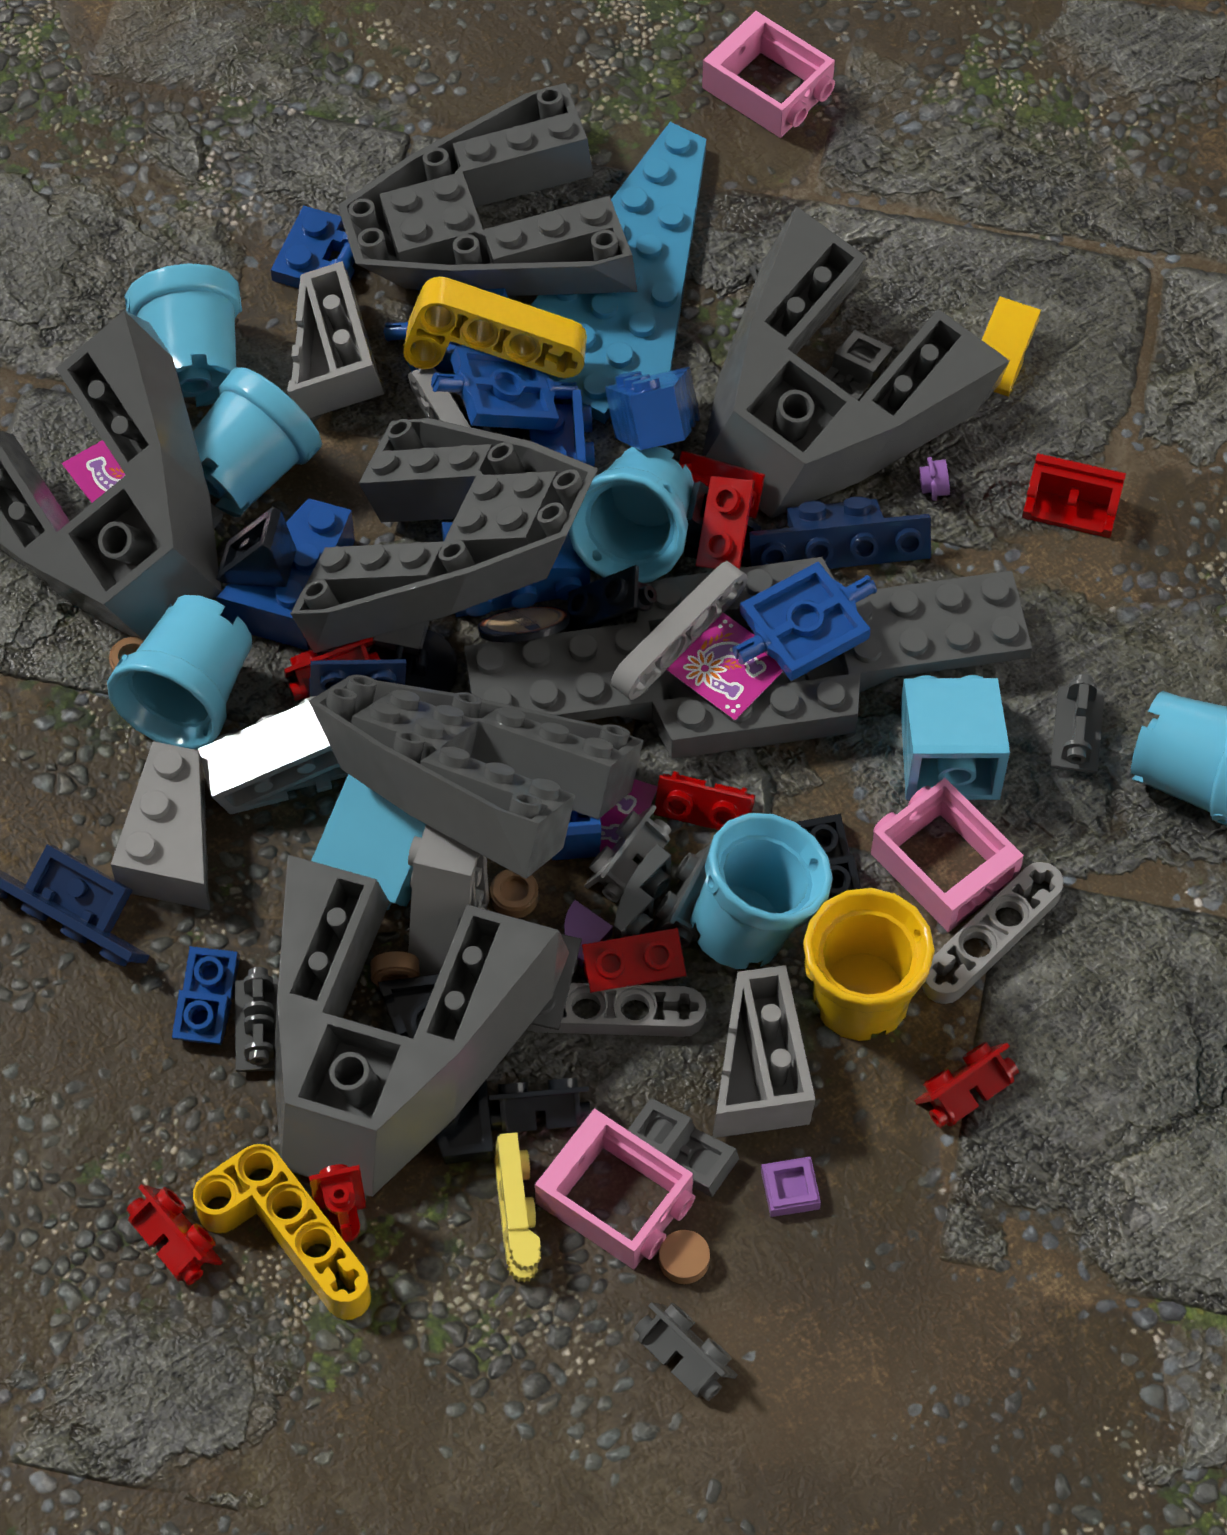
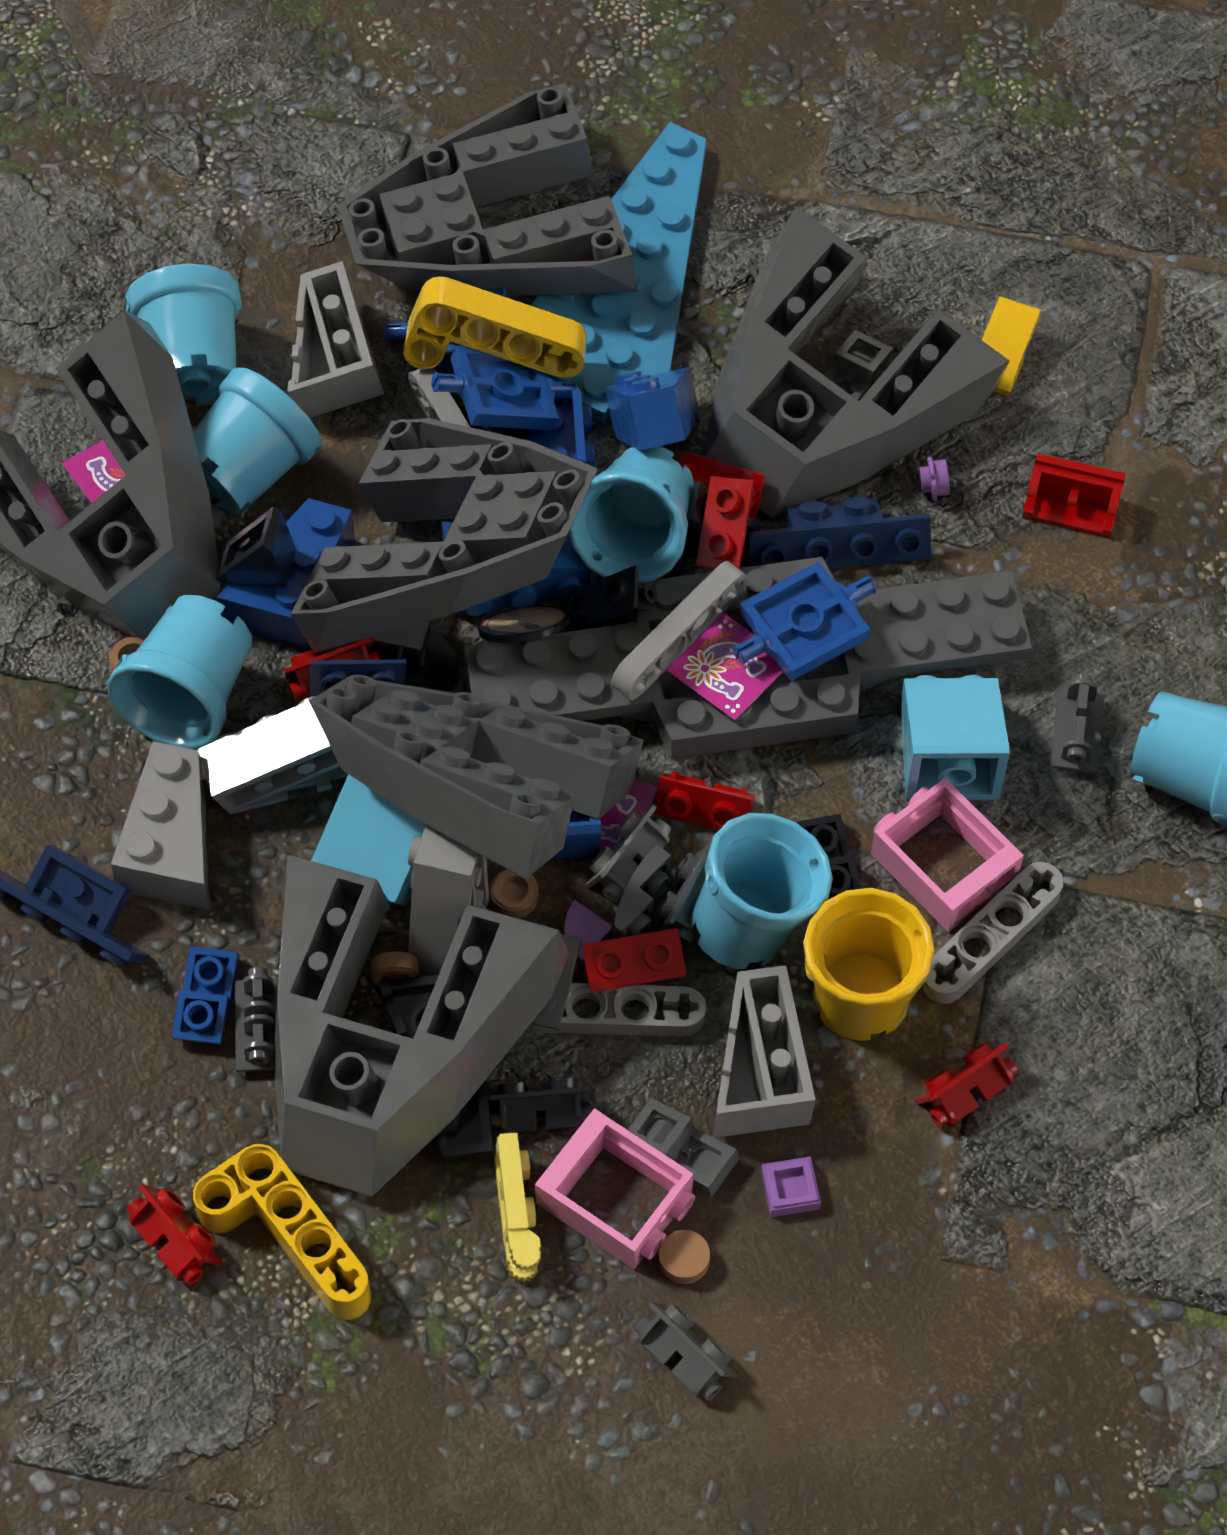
blue plate [271,205,355,288] -> none
red hinge [309,1164,366,1243] -> none
bright pink window [702,11,835,138] -> none

